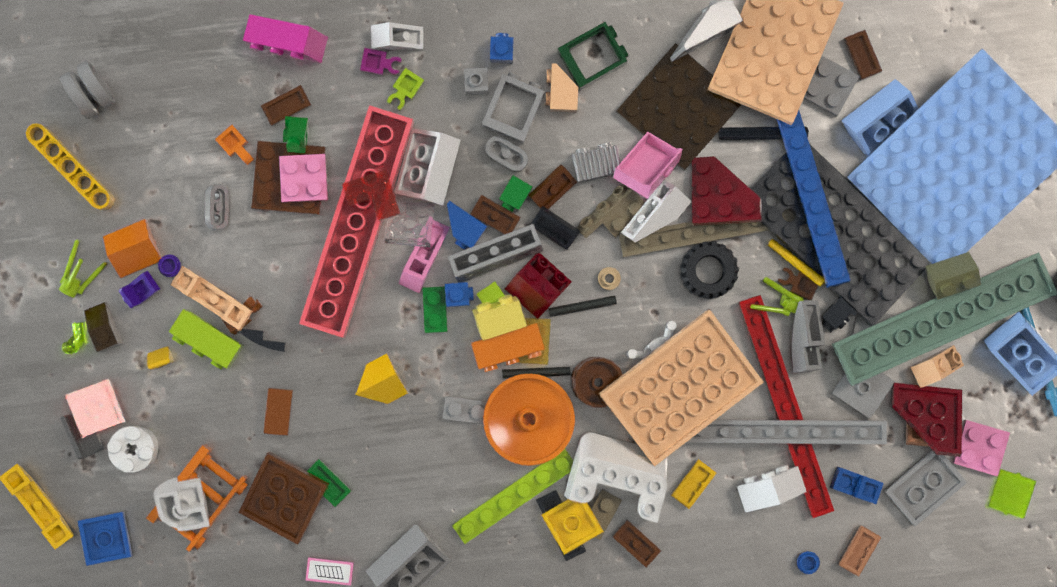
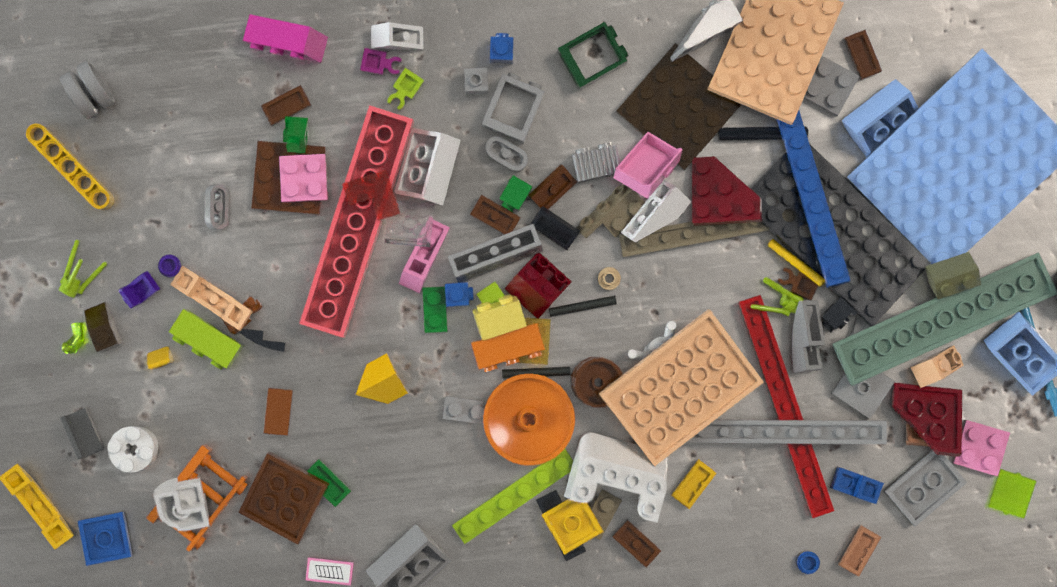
clear red plate [64,379,125,438] -> none
orange slope [103,219,162,278] -> none
orange plate [215,125,254,165] -> none
blue slope [447,201,488,250] -> none
light nougat slope [546,63,578,113] -> none
black tyre [680,241,739,299] -> none
white brick [737,464,807,513] -> none

